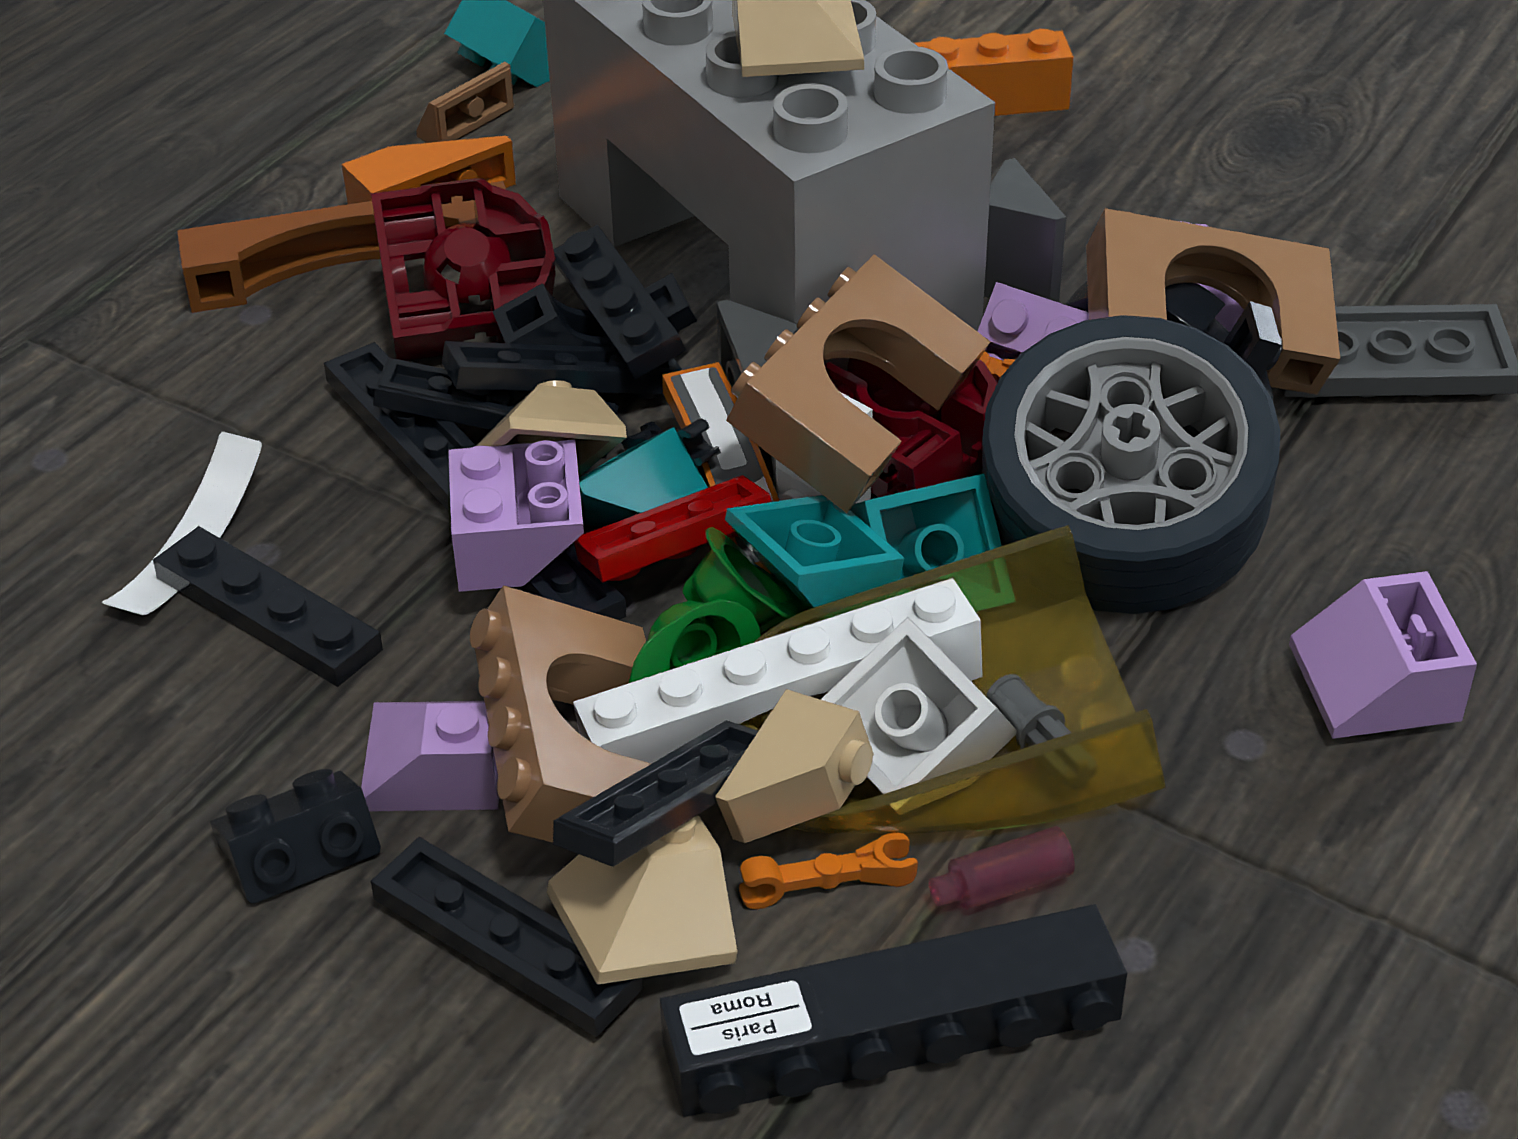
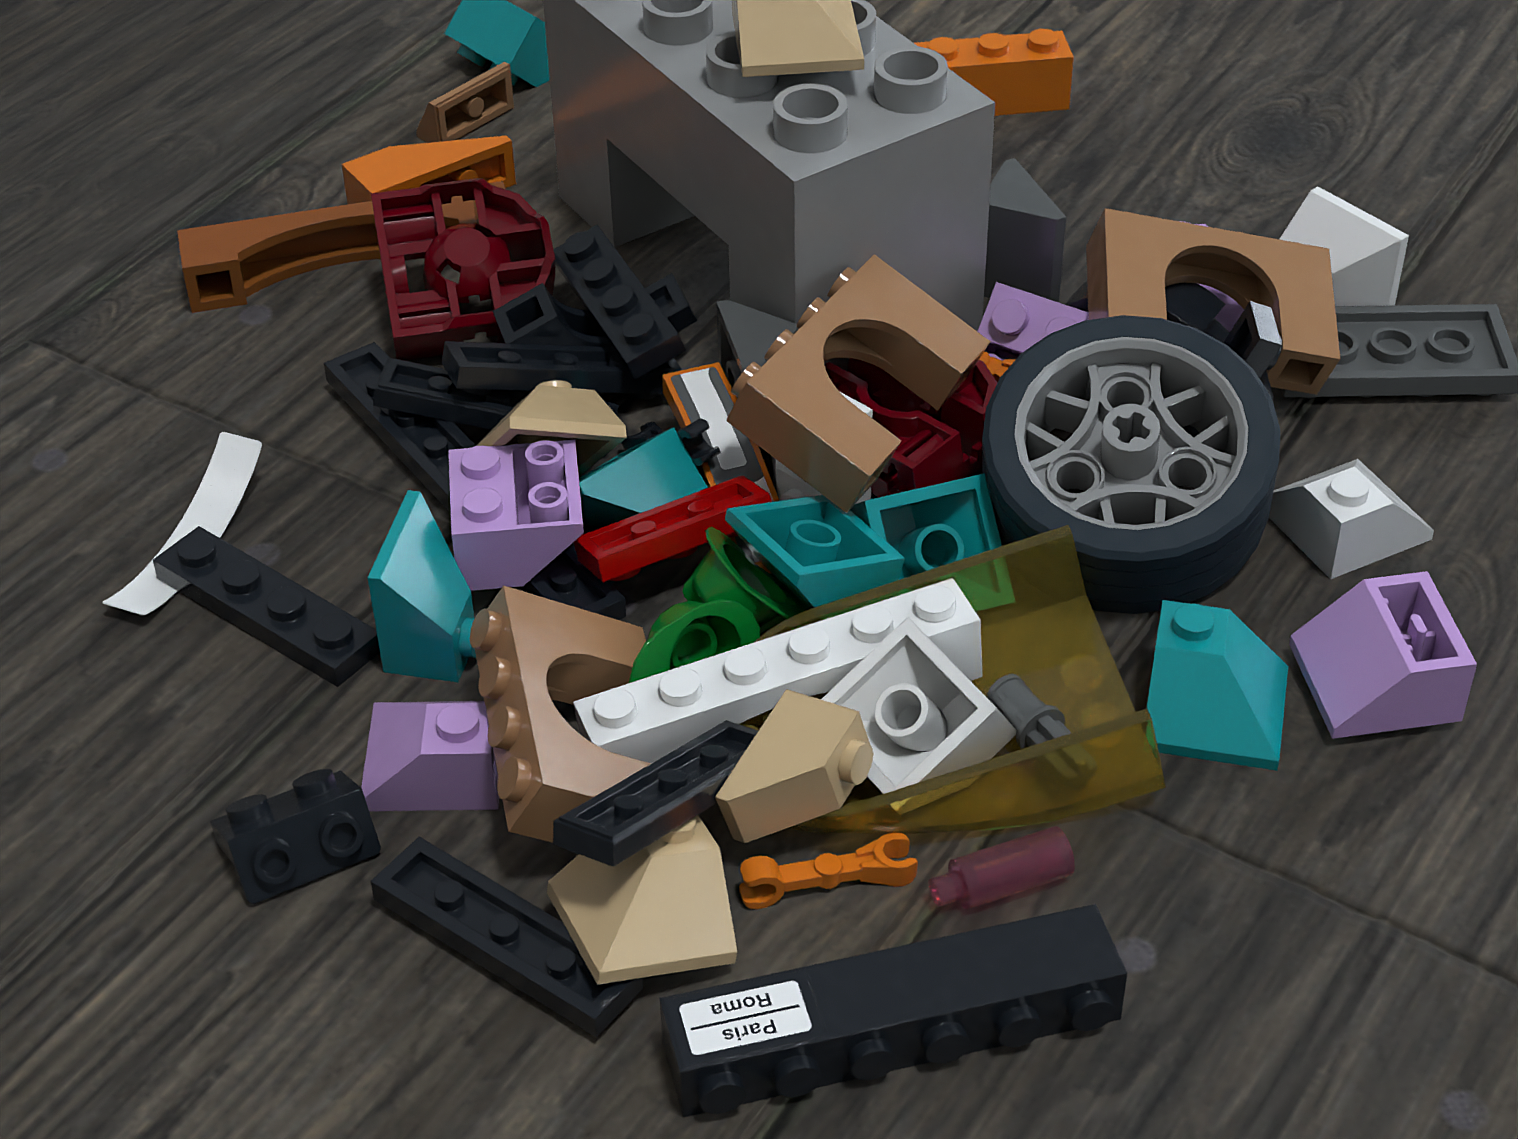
none -> teal slope [367,490,476,683]
none -> teal slope [1141,600,1288,771]
none -> white slope [1269,459,1434,579]
none -> white slope [1279,187,1409,306]

